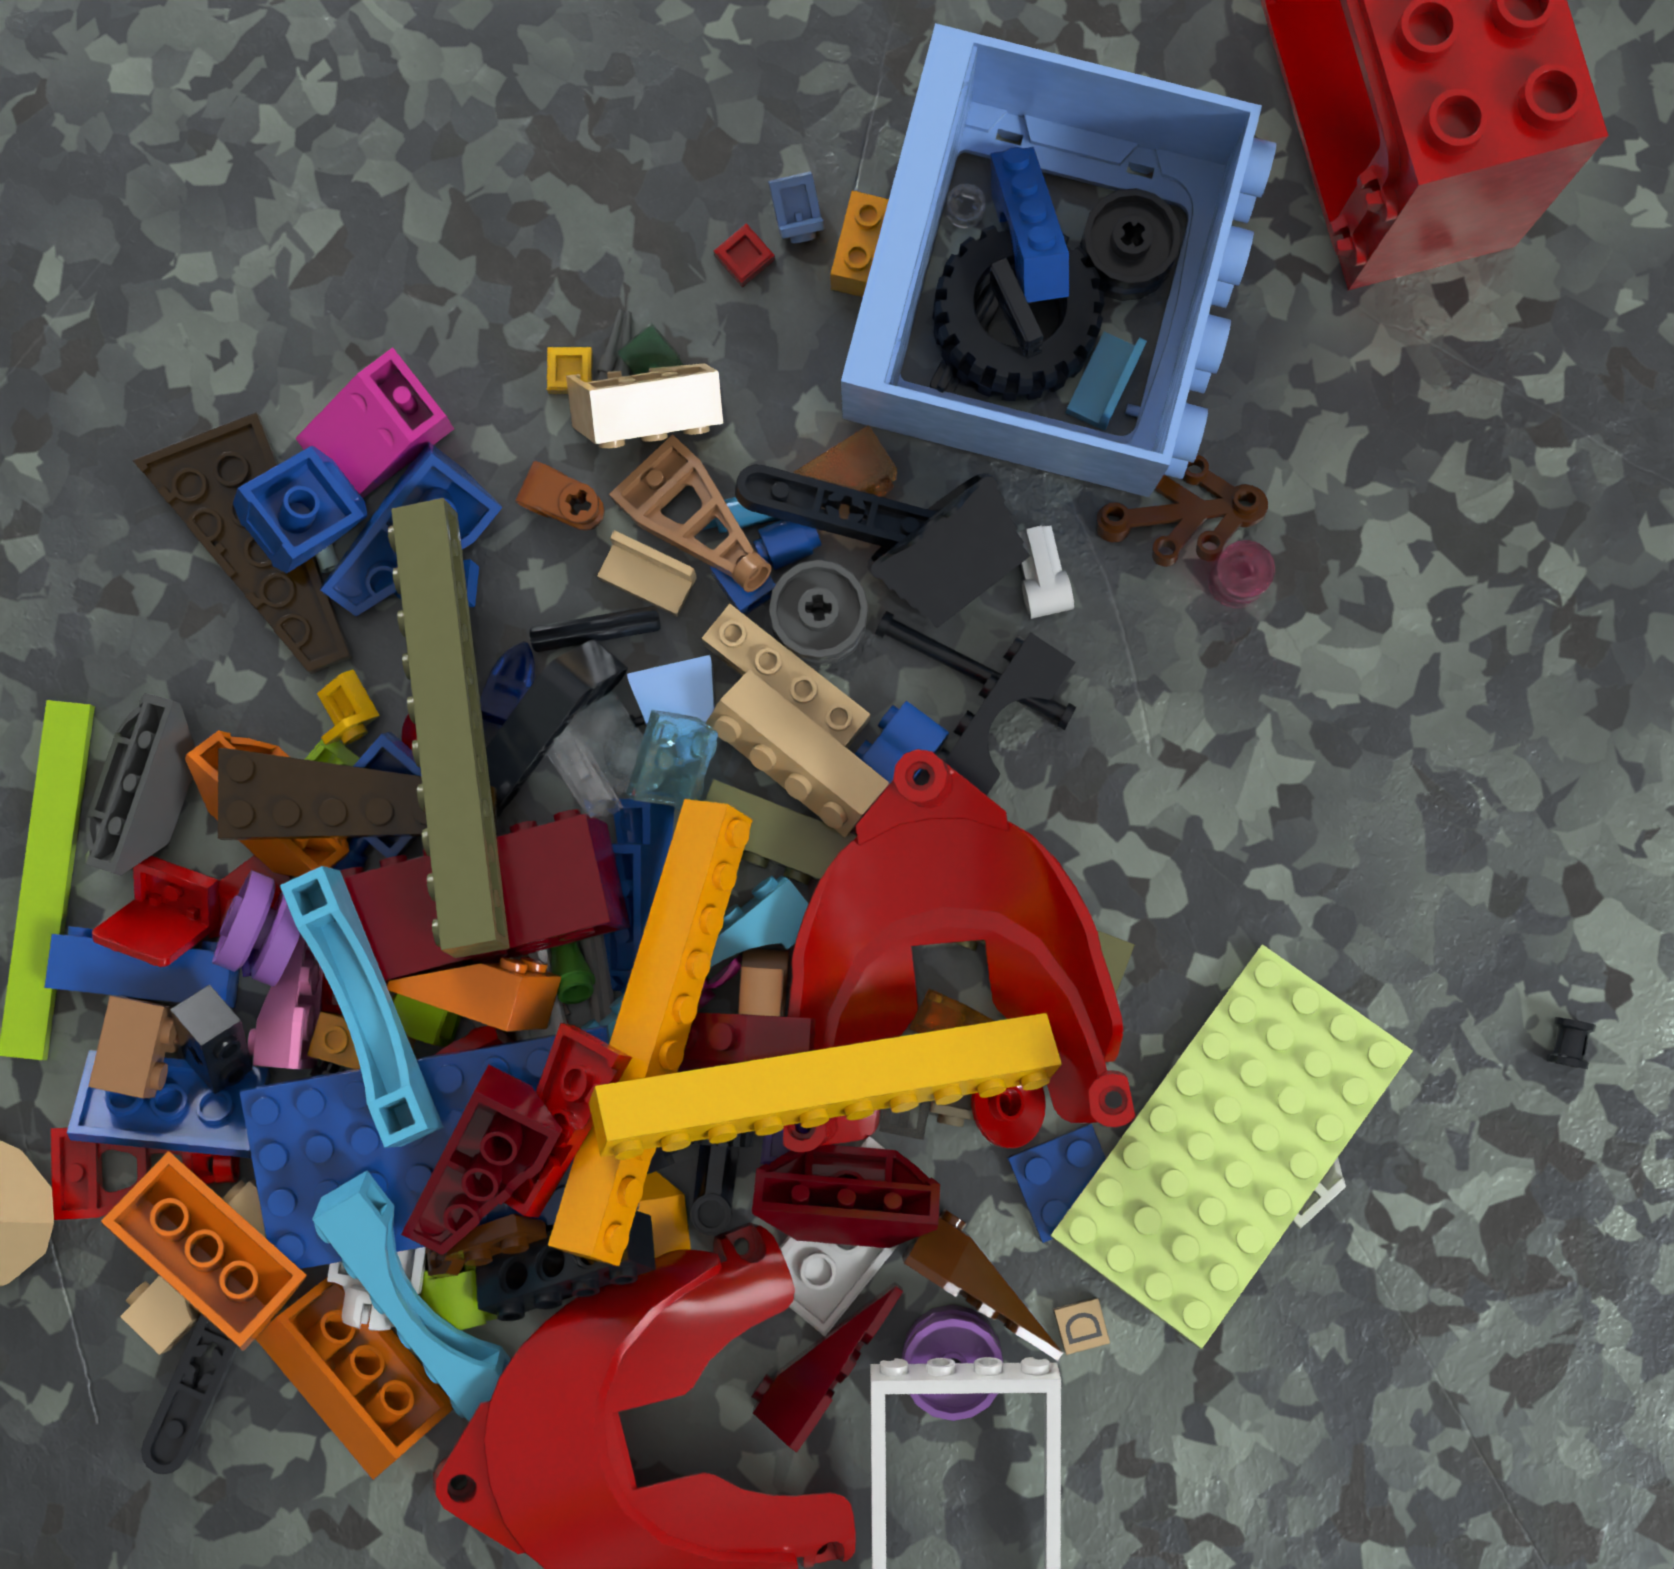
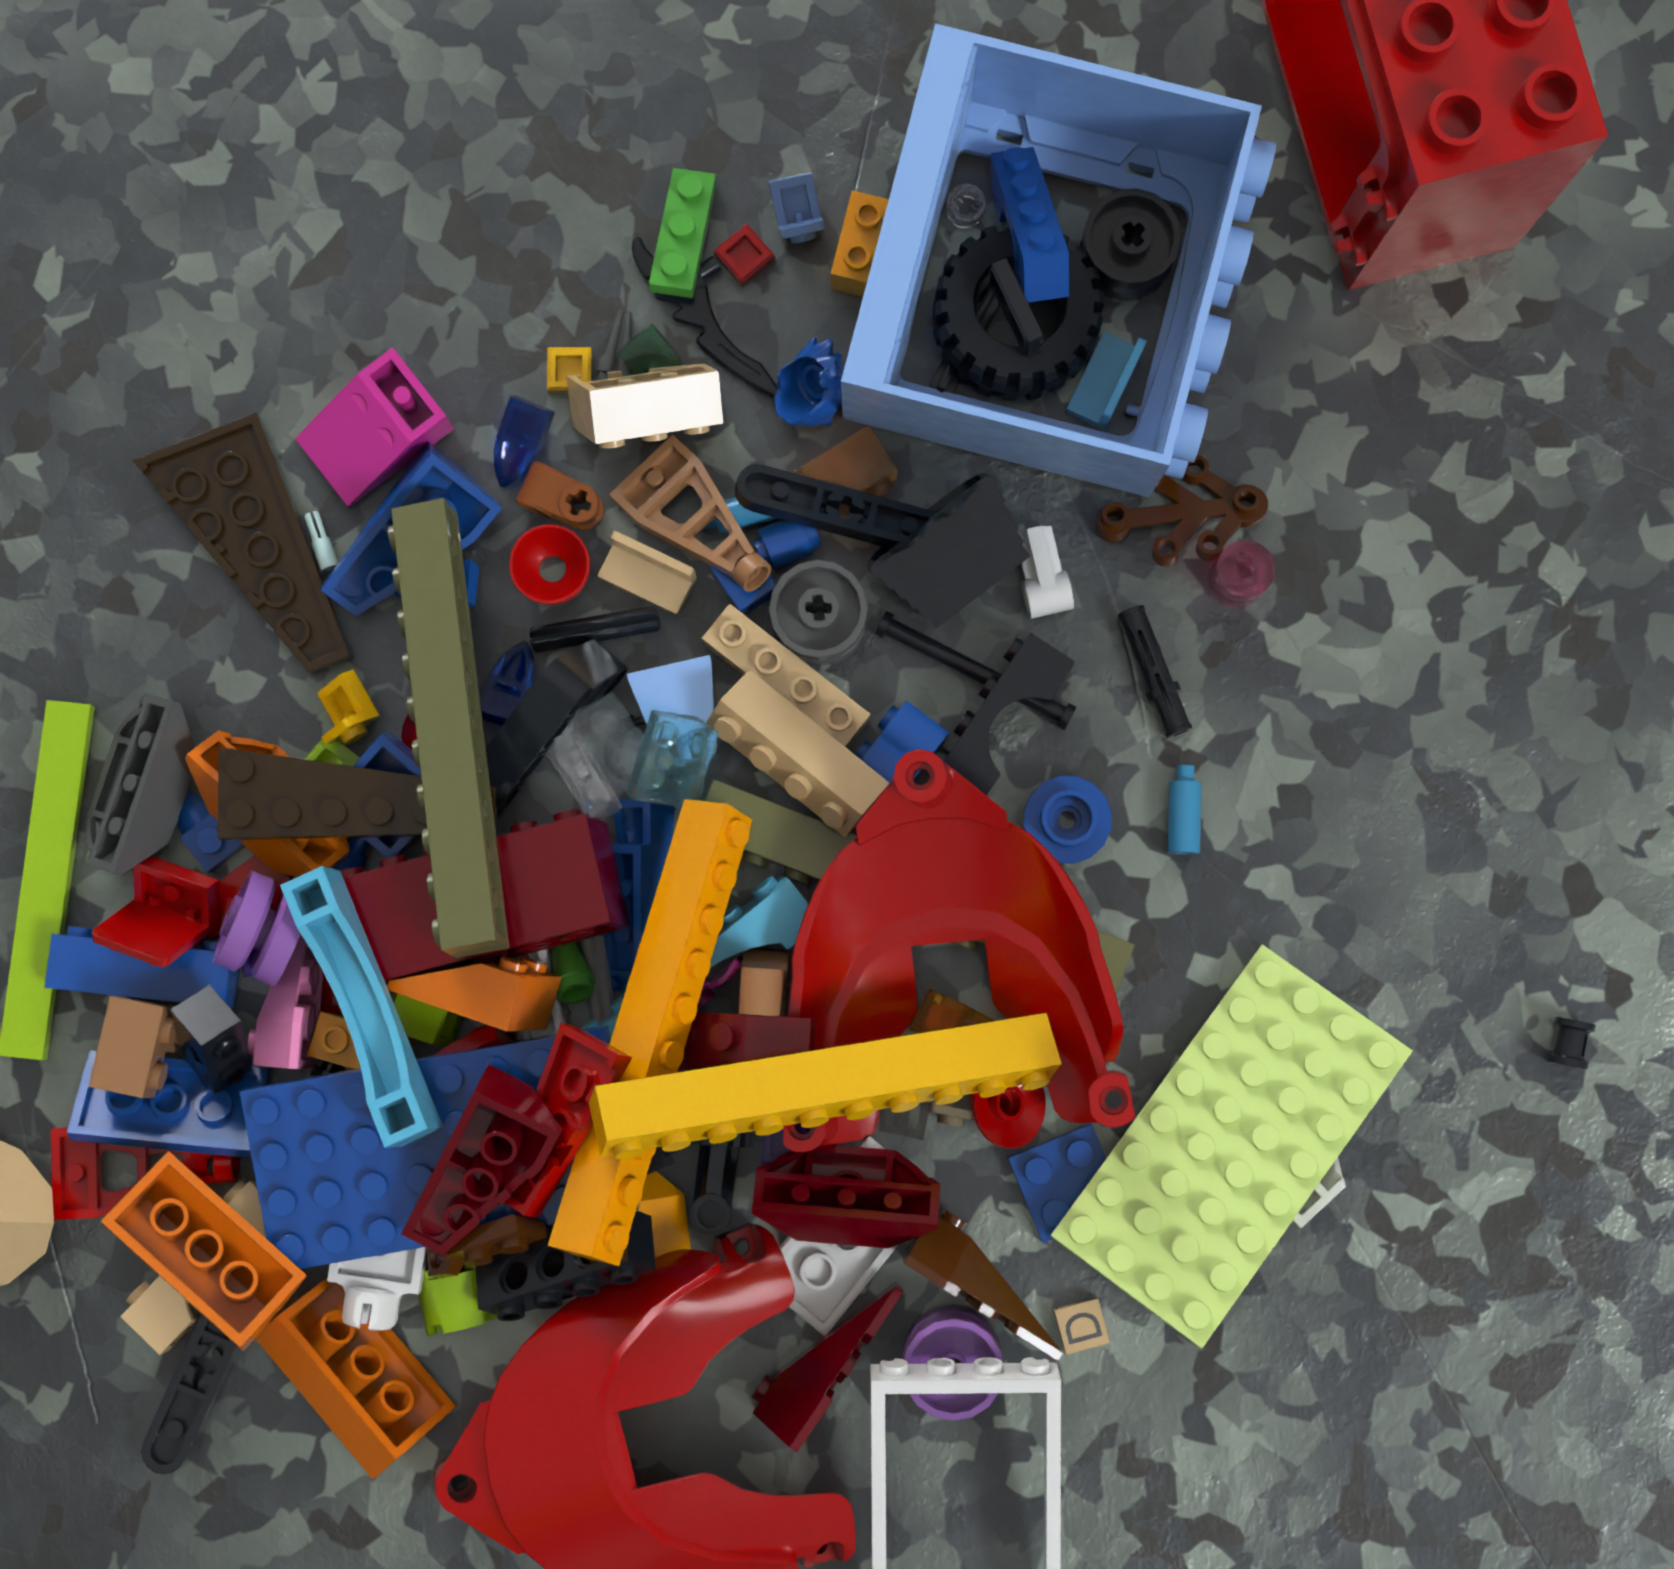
blue slope [233,446,368,573] -> none
medium azure arch [312,1171,511,1422] -> none
none -> blue plate [177,791,245,873]
none -> clear blue plate [494,395,555,487]
none -> red piece [509,524,590,605]
none -> black piece [632,237,778,398]
none -> bright green plate [649,168,717,298]
none -> blue hair [774,337,843,427]
none -> blue piece [1023,776,1112,864]
none -> black pin [1118,605,1193,739]
none -> dark azure cylinder [1167,765,1202,855]

